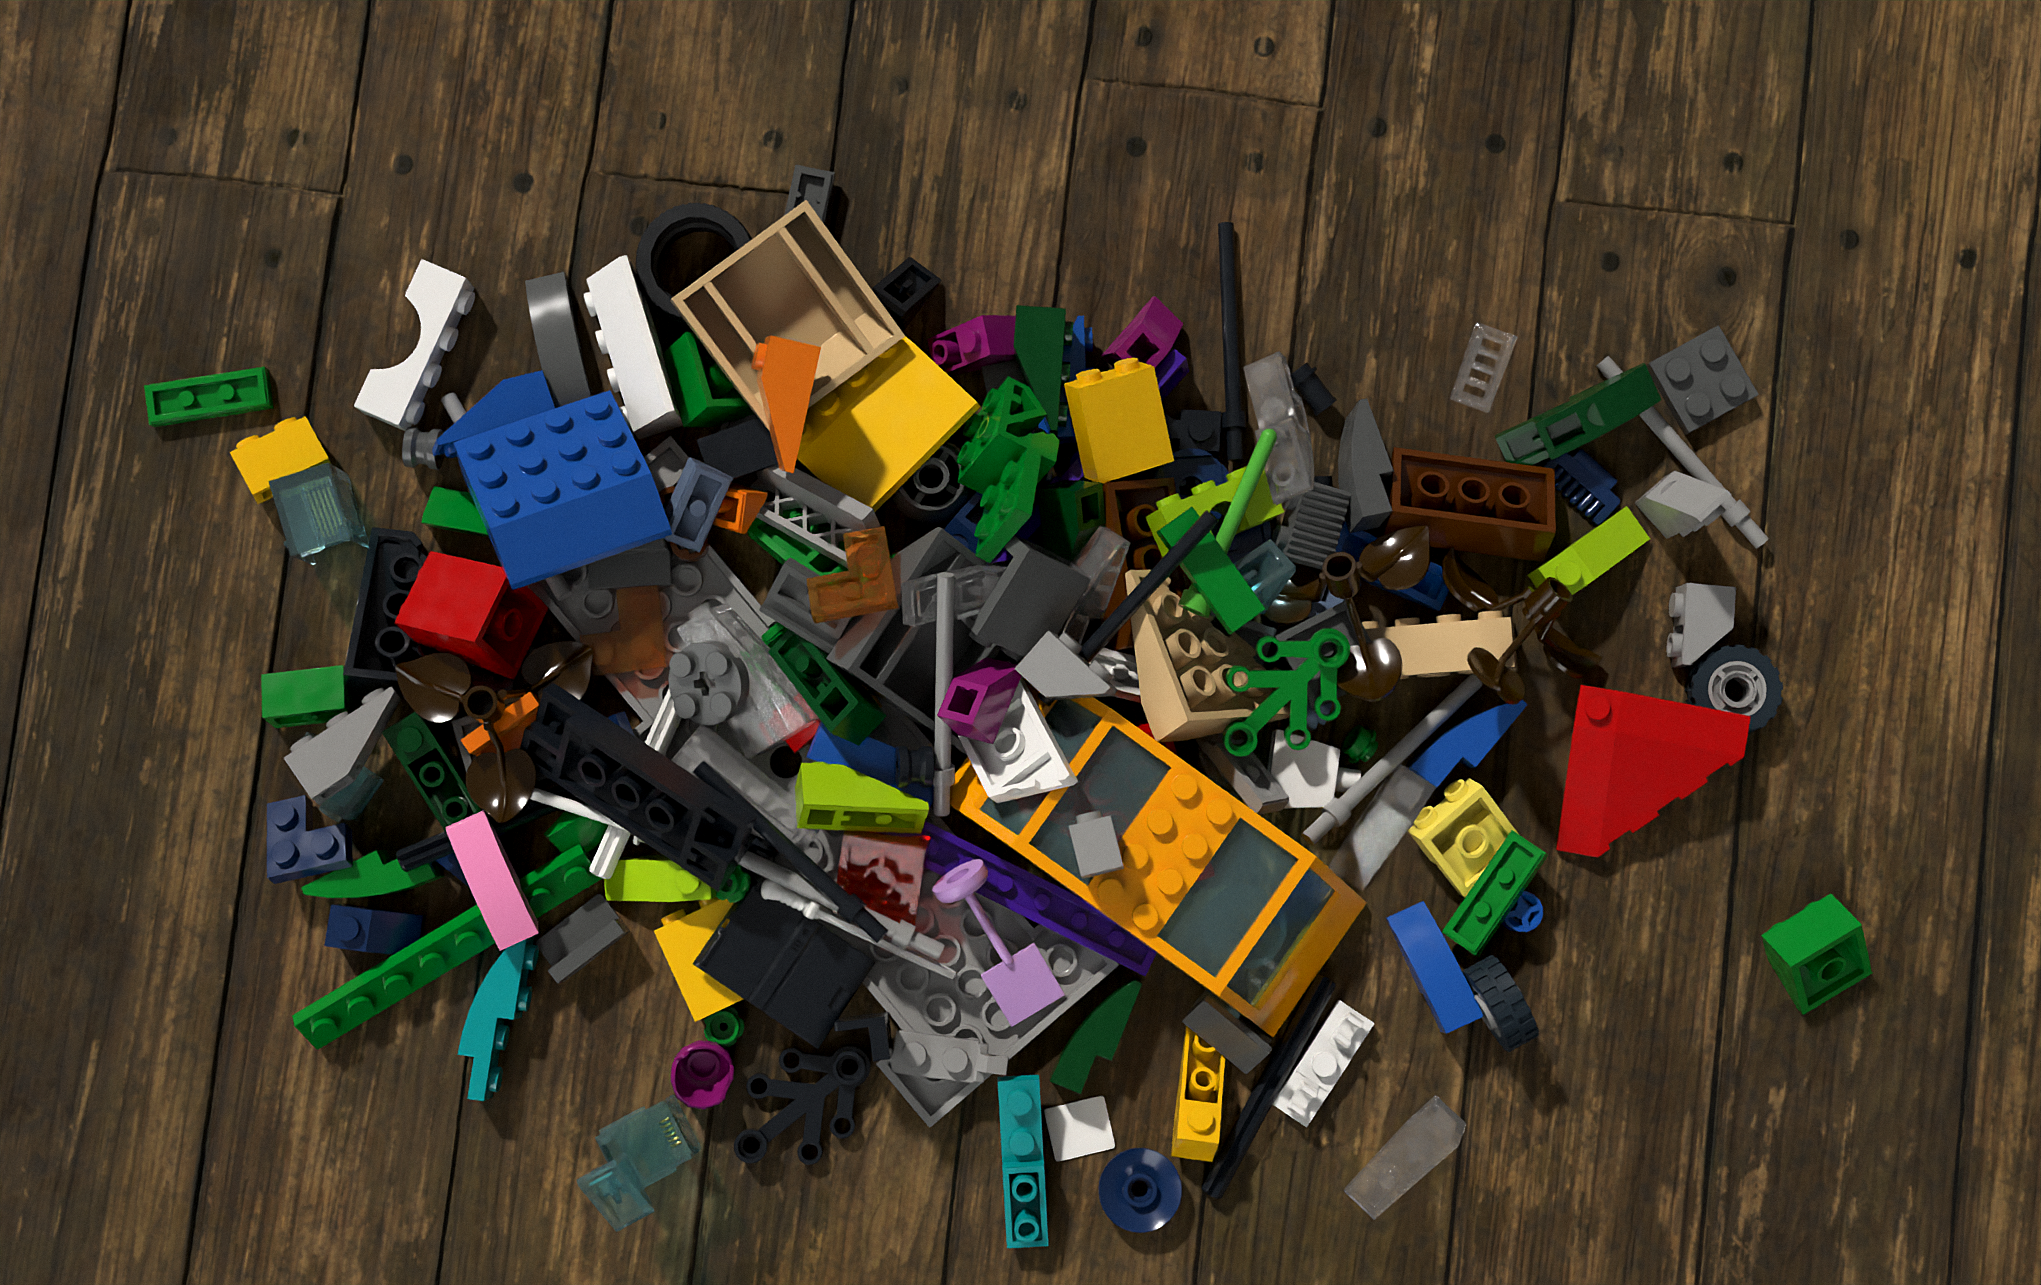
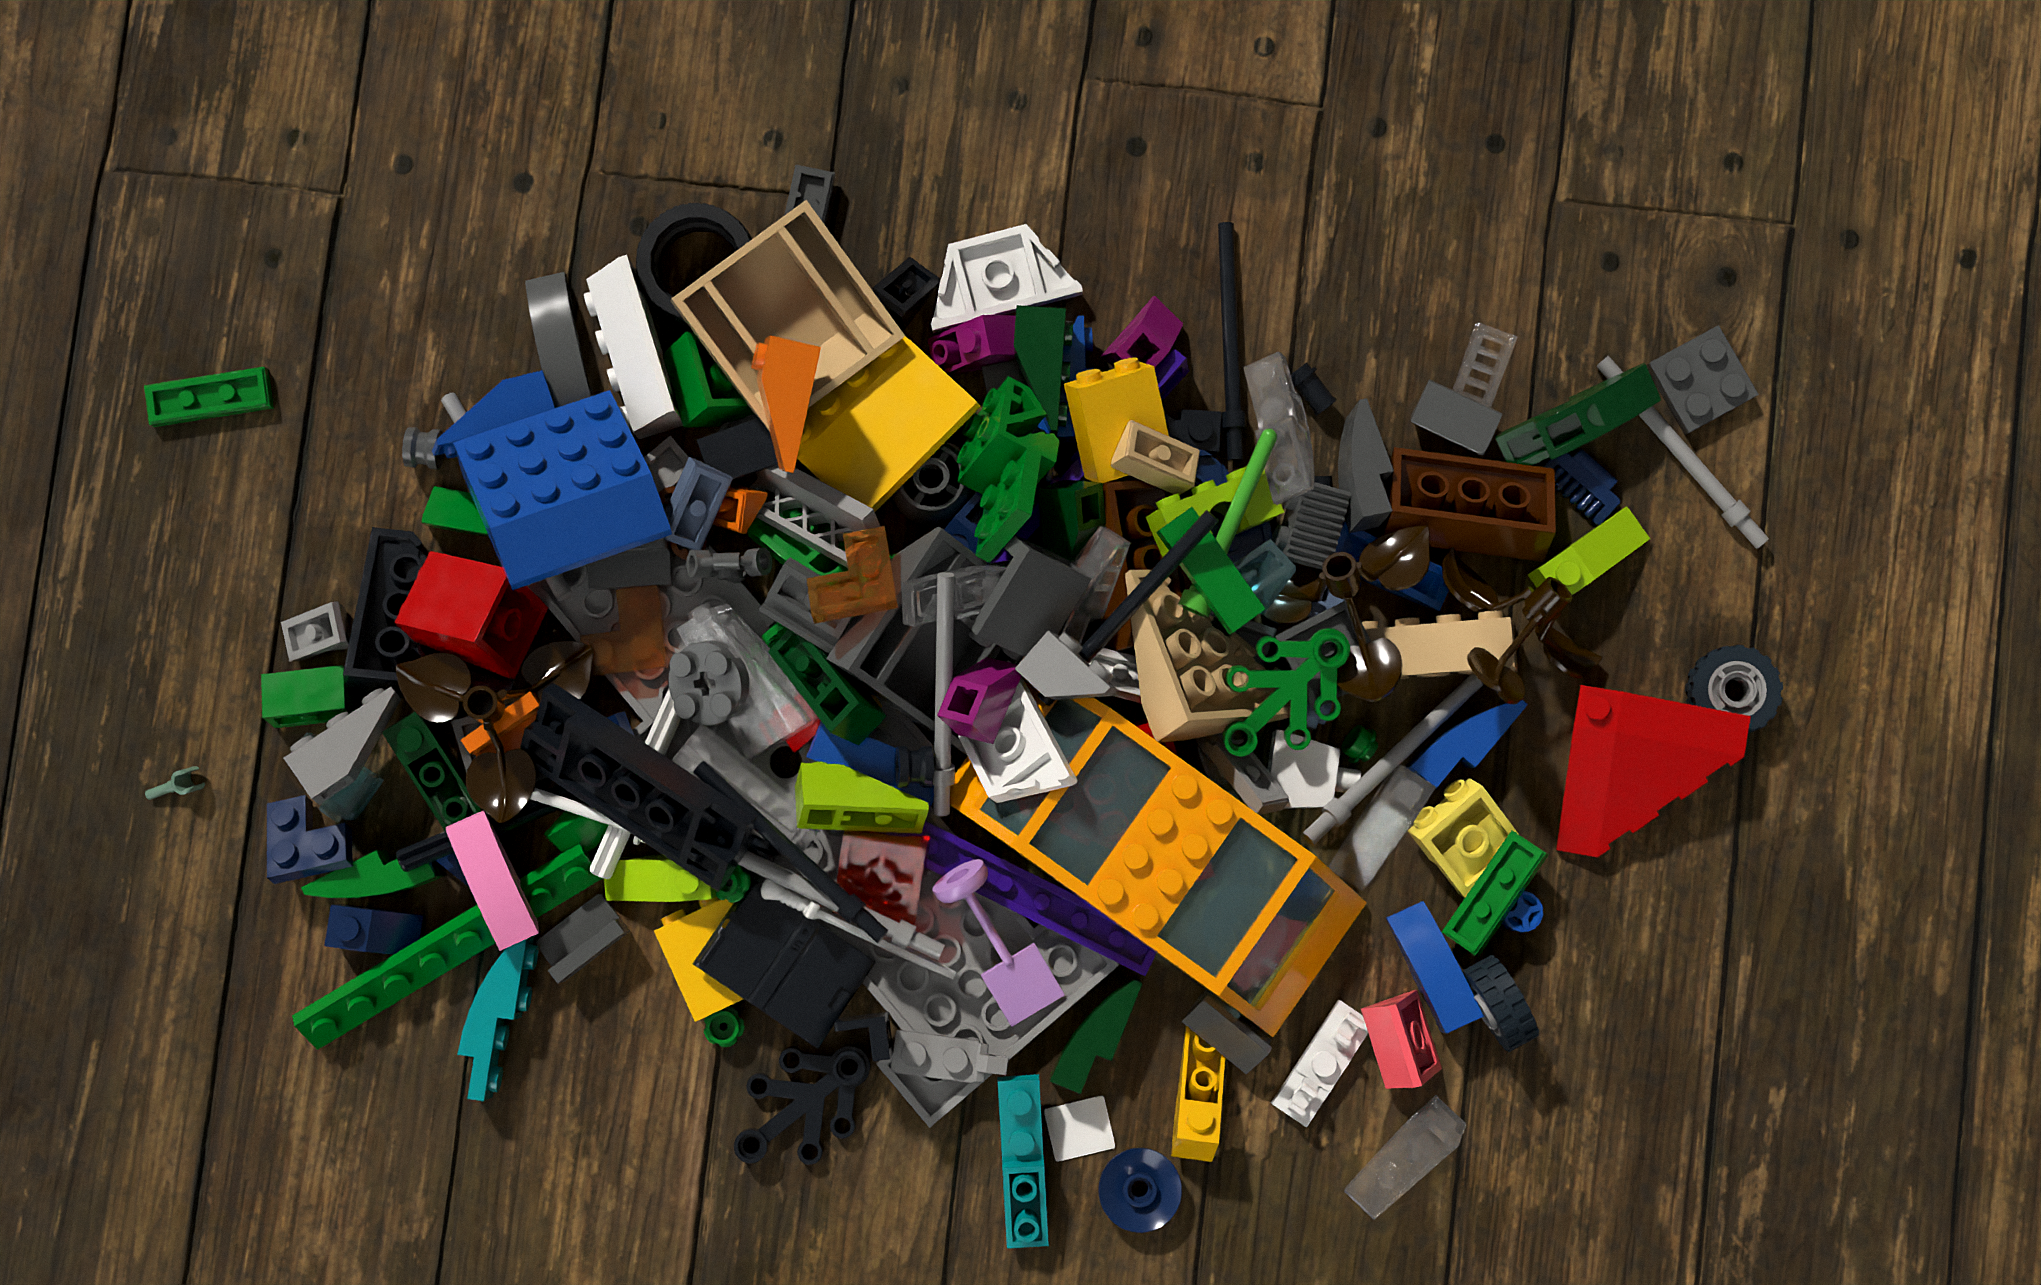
yellow brick [230,416,332,504] -> none
clear light blue piece [268,463,369,565] -> none
white arch [354,259,475,431] -> none
clear light blue slope [577,1152,655,1232] -> none
clear light blue piece [595,1094,702,1195] -> none
magenta hair [670,1040,734,1110] -> none
light grey brick [1069,811,1124,879] -> none
black axle [1202,974,1336,1199] -> none
light grey slope [1635,471,1731,539] -> none
light grey slope [1666,583,1736,668] -> none
green slope [1761,894,1872,1015] -> none
none -> sand green hand [145,766,205,800]
none -> light grey slope [281,602,351,662]
none -> dark grey piece [686,547,772,584]
none -> white wing [931,224,1083,333]
none -> tan slope [1111,420,1200,495]
none -> coral slope [1361,990,1442,1089]
none -> dark grey slope [1410,379,1503,455]

